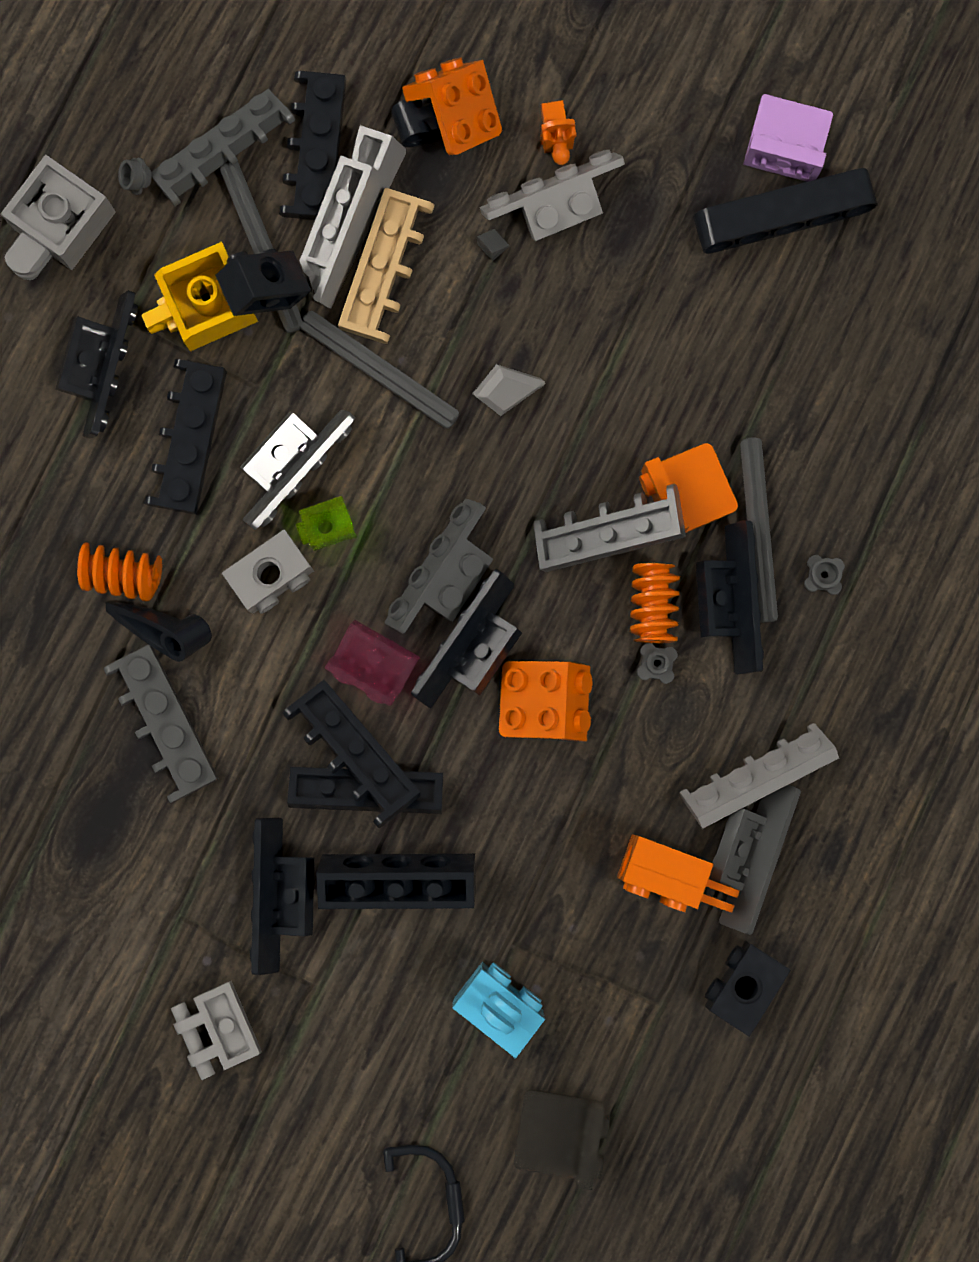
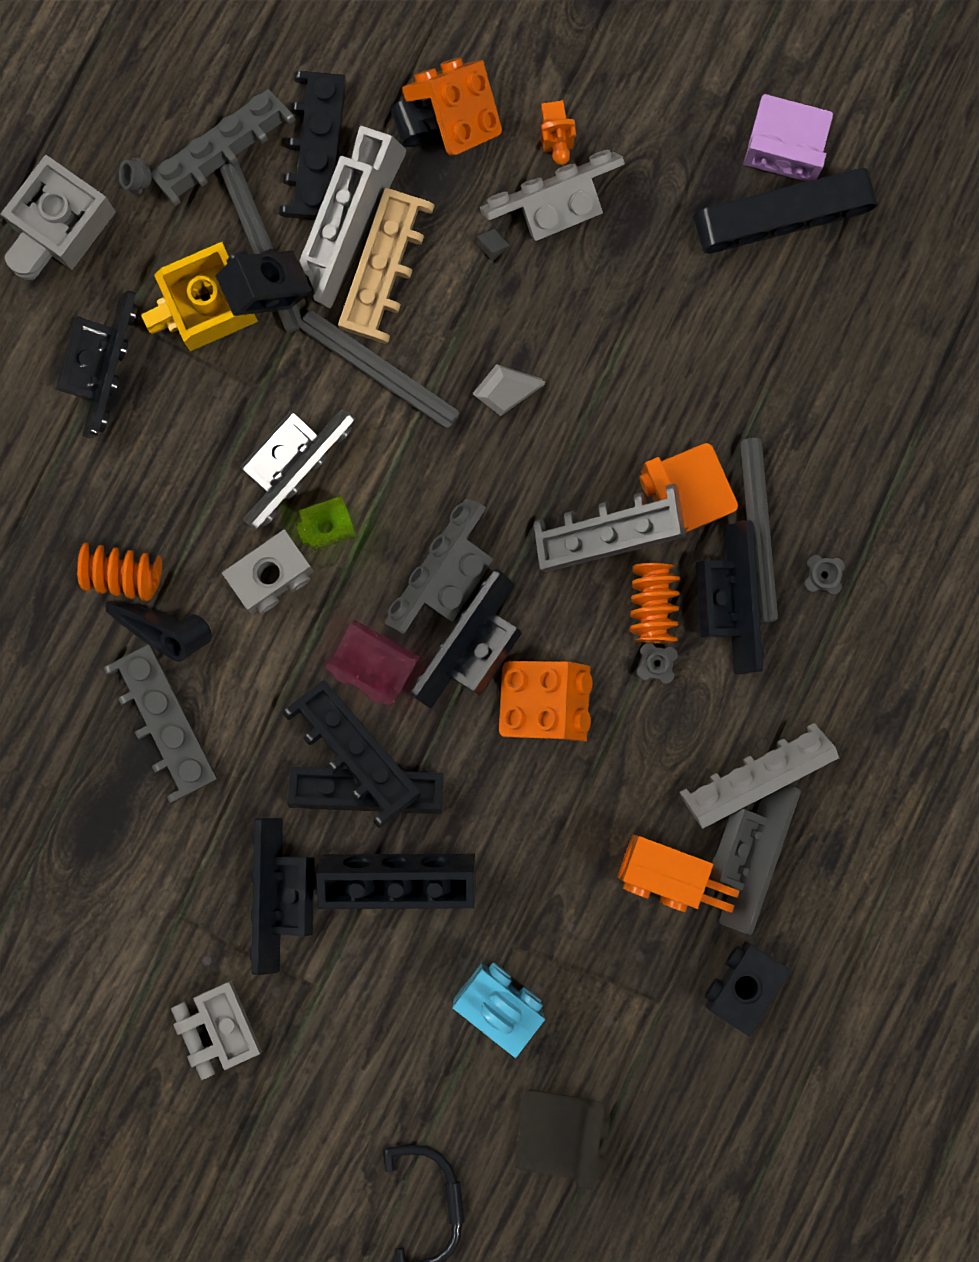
black hinge [144,359,227,515] -> none

